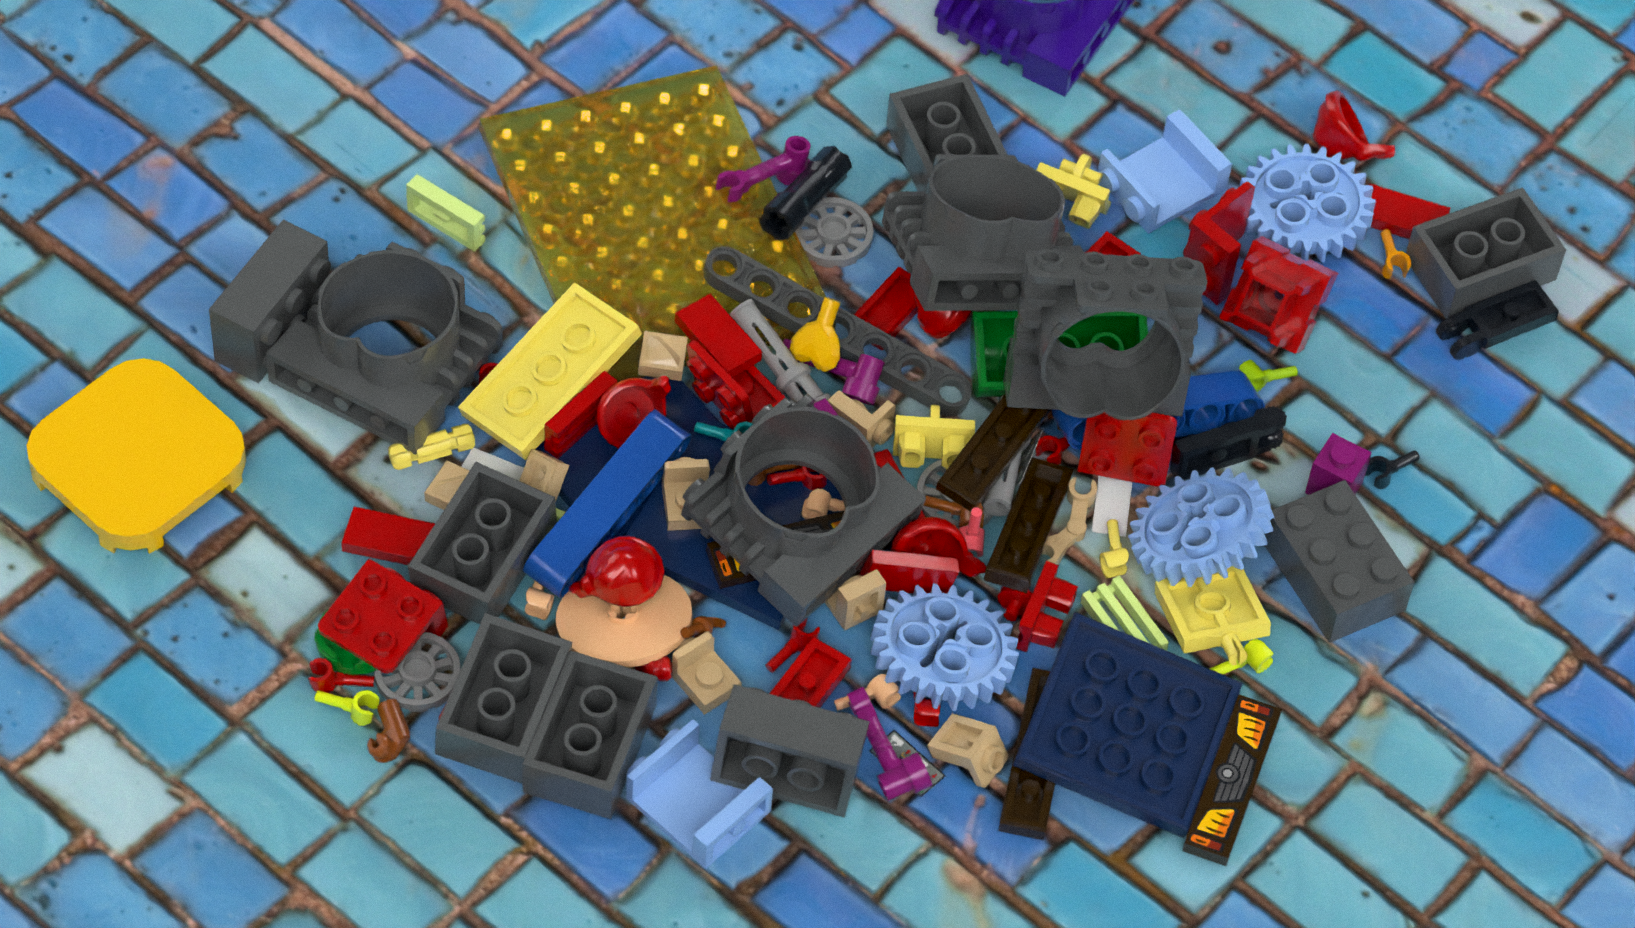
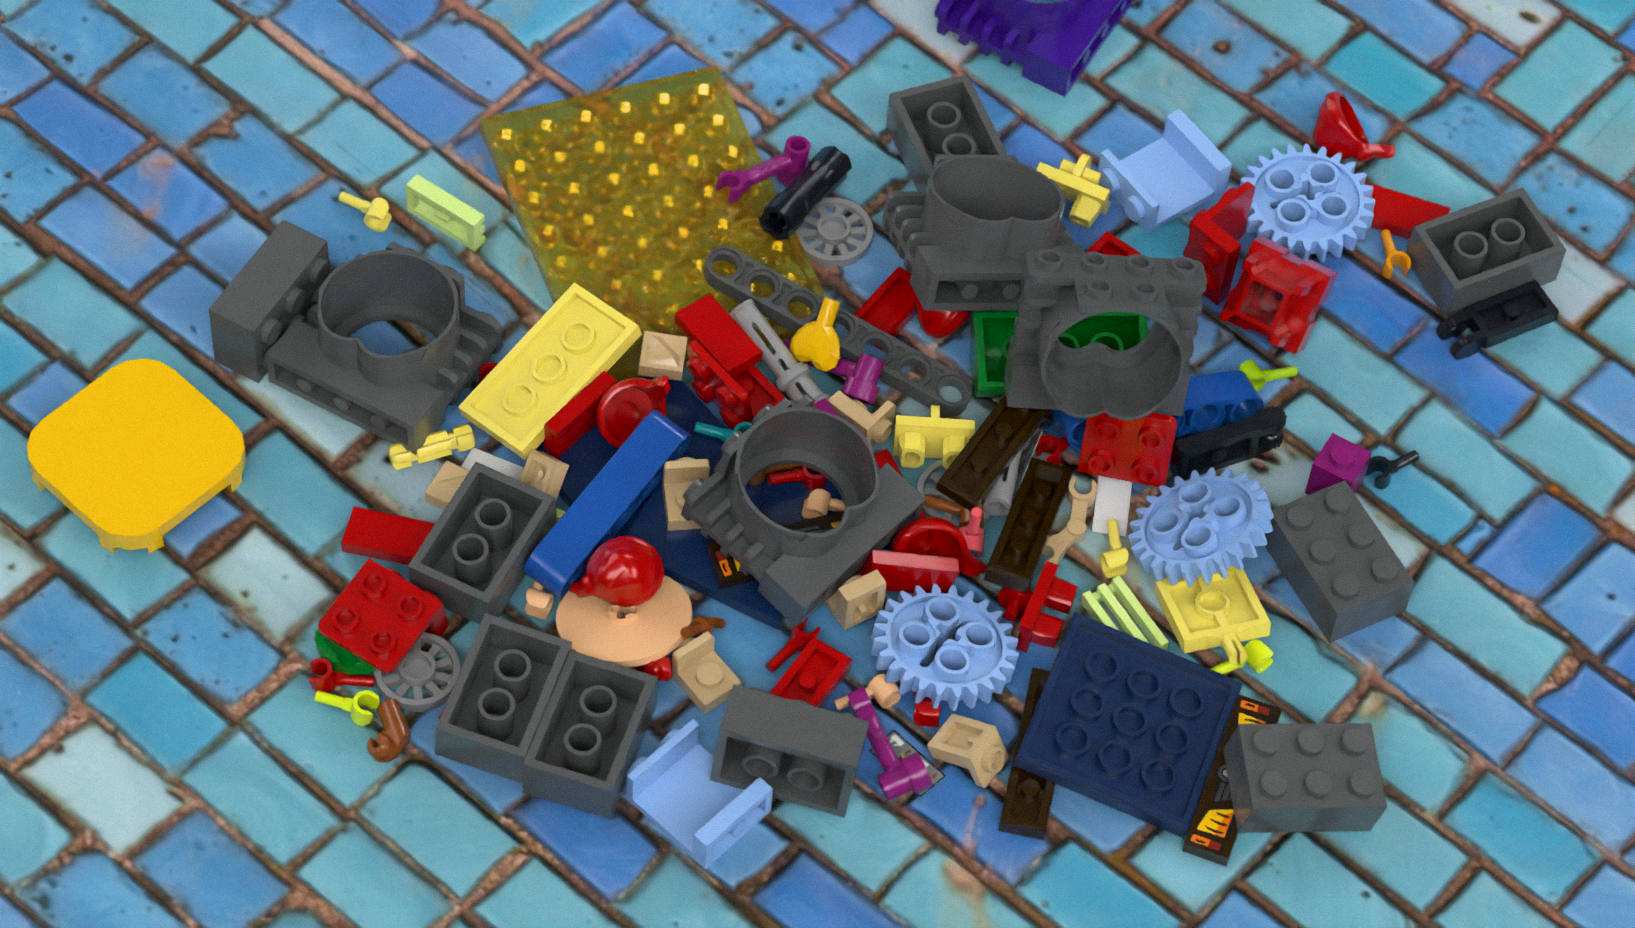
none -> light yellow hand [339,191,392,232]
none -> dark grey brick [1223,723,1387,833]

